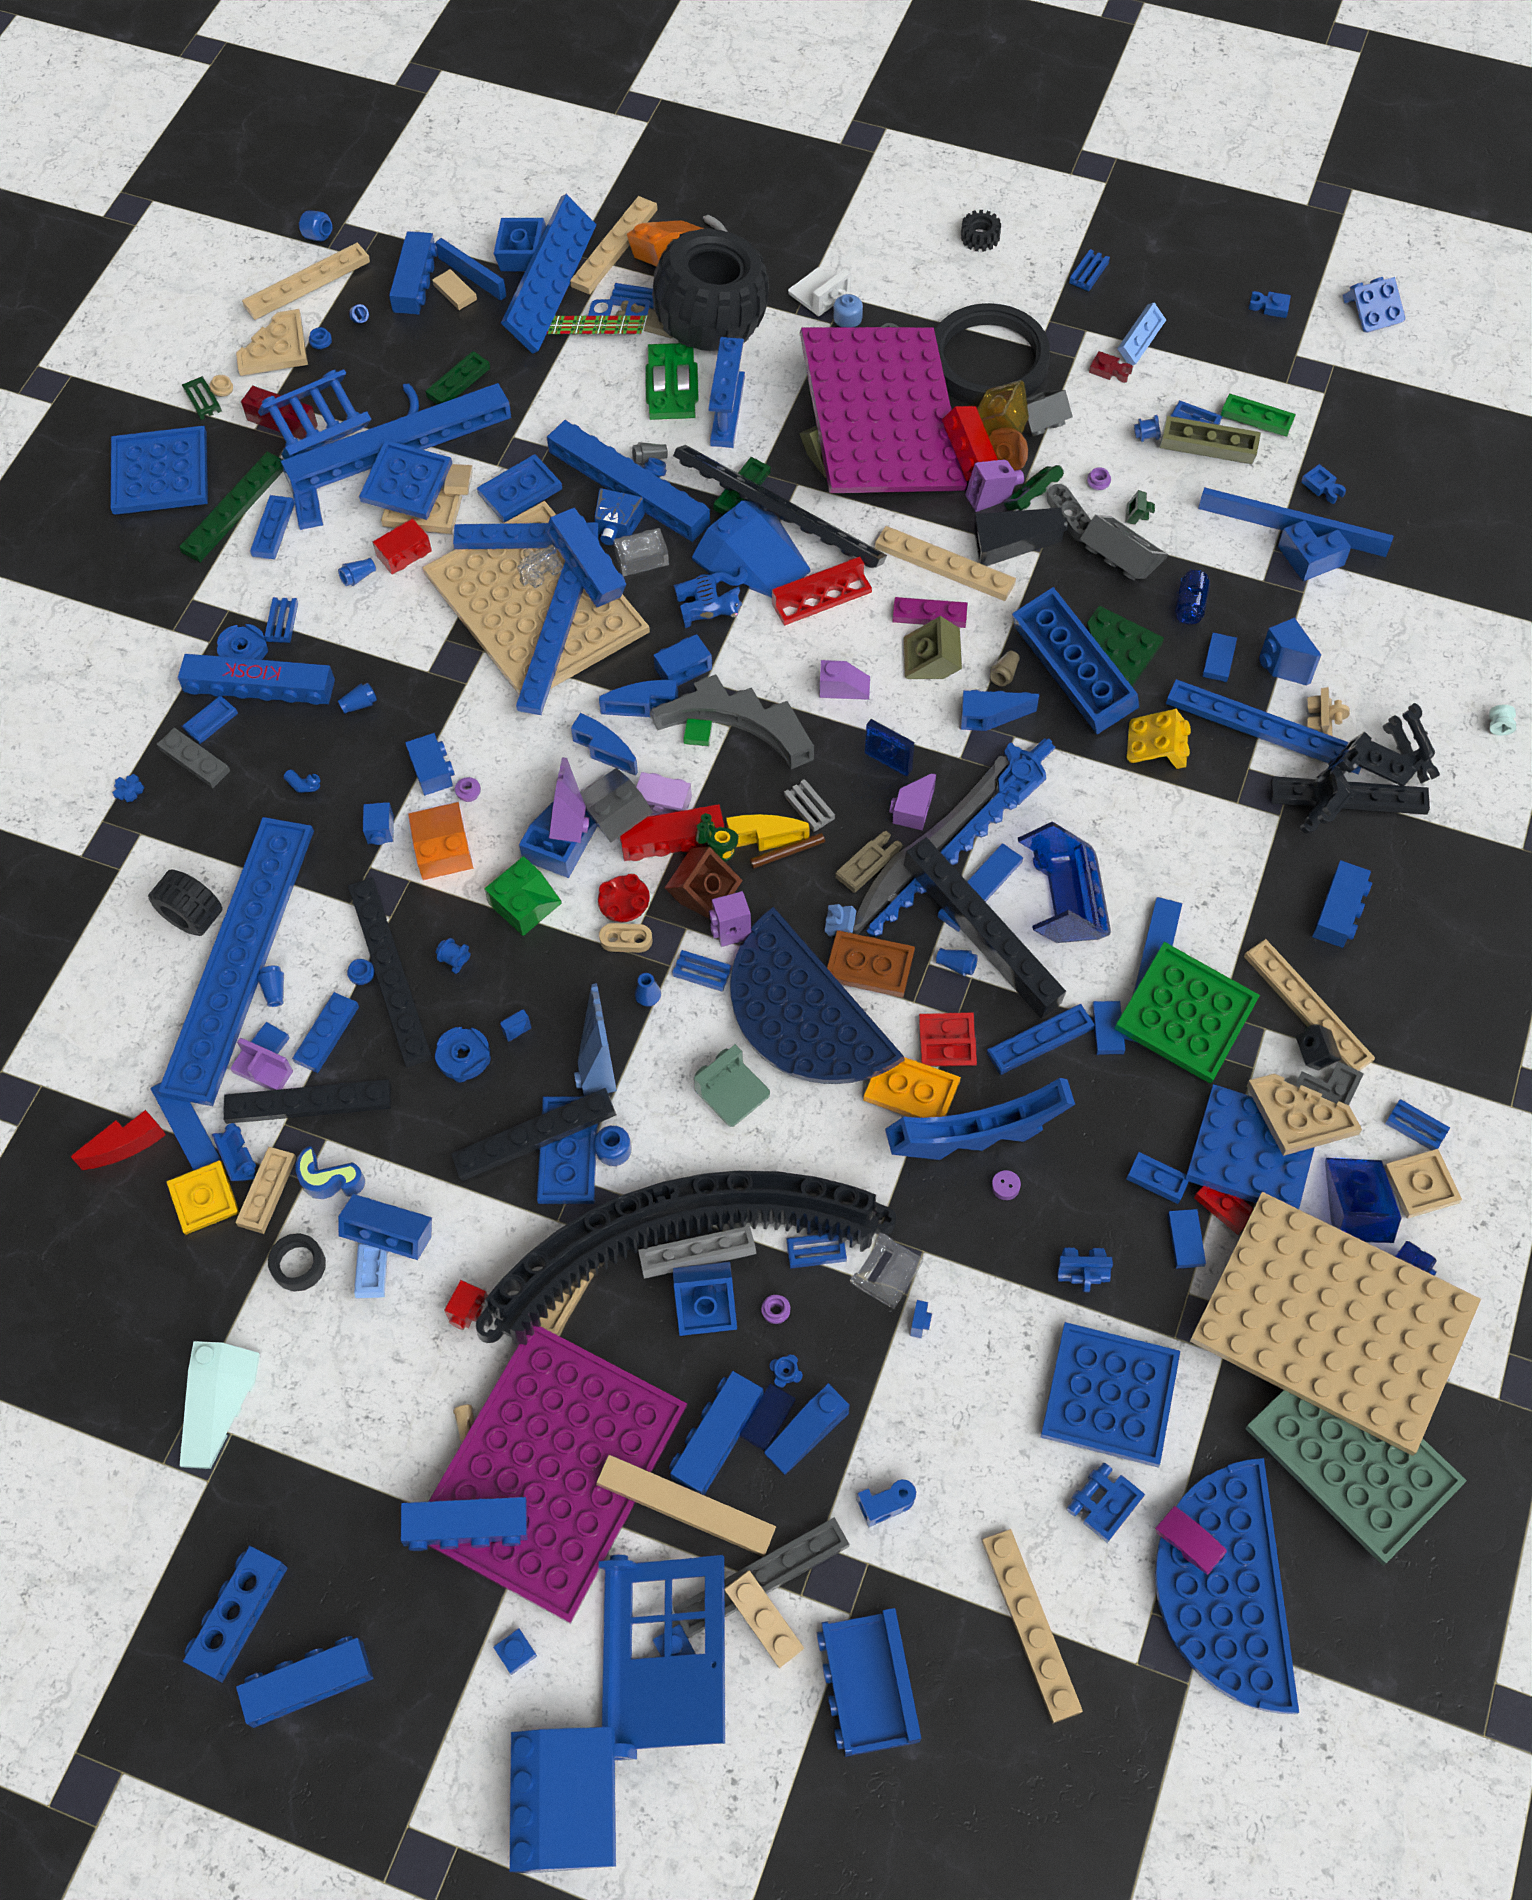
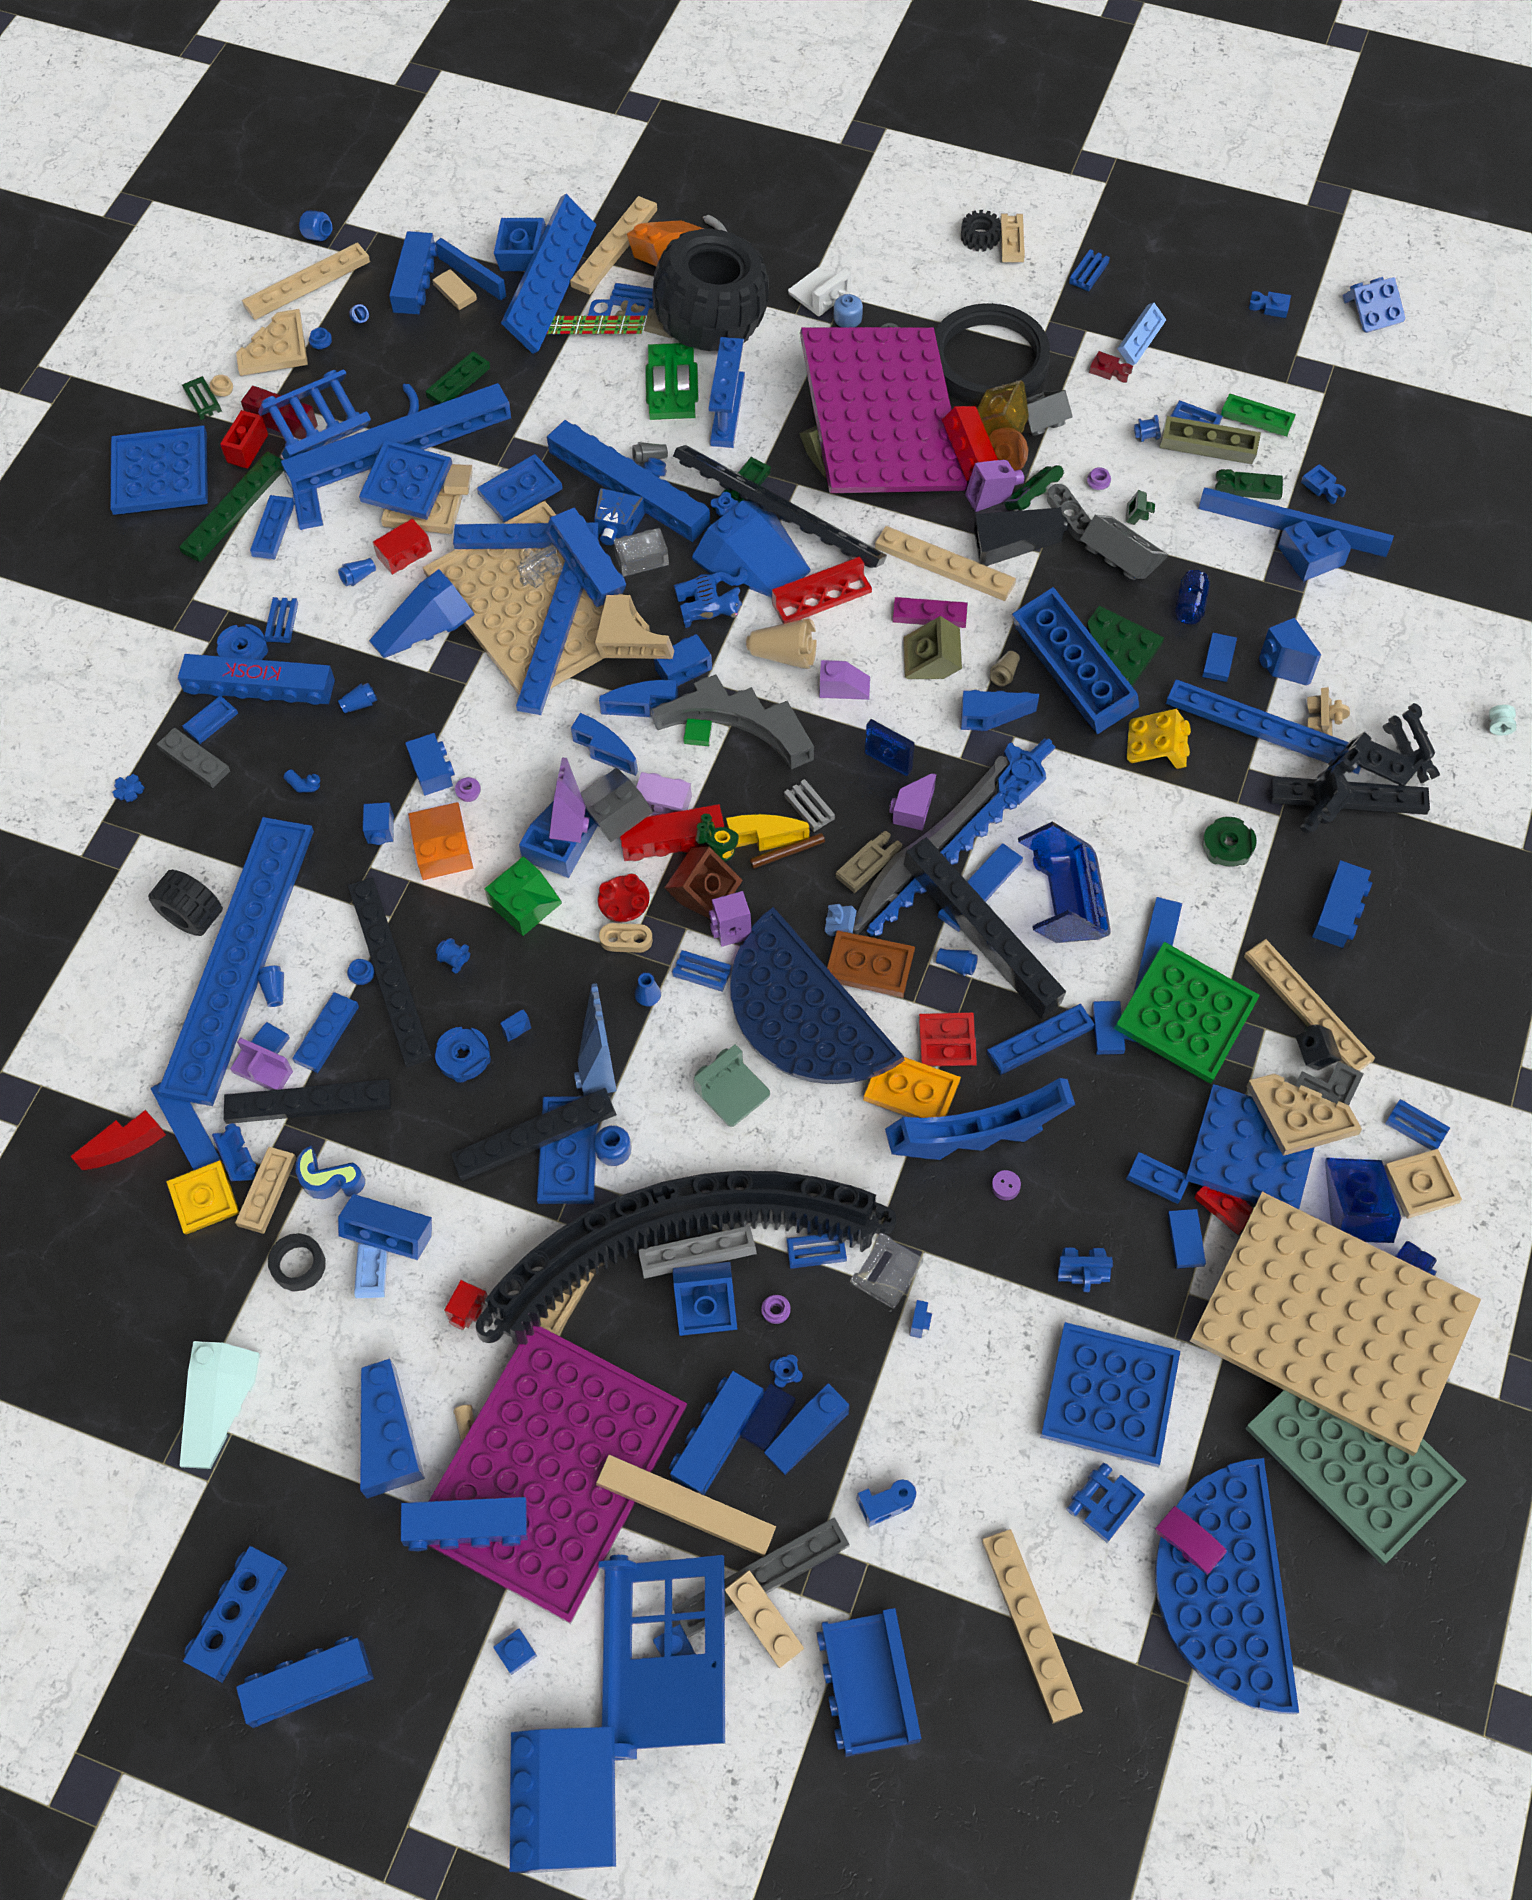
none -> red brick [220,410,268,469]
none -> blue wedge [360,1359,425,1498]
none -> blue wedge [369,569,475,658]
none -> tan arch [595,594,674,659]
none -> blue plate [711,492,739,516]
none -> tan cone [746,619,817,669]
none -> tan plate [1000,213,1025,262]
none -> dark green plate [1203,817,1257,867]
none -> dark green hinge [1215,469,1283,500]

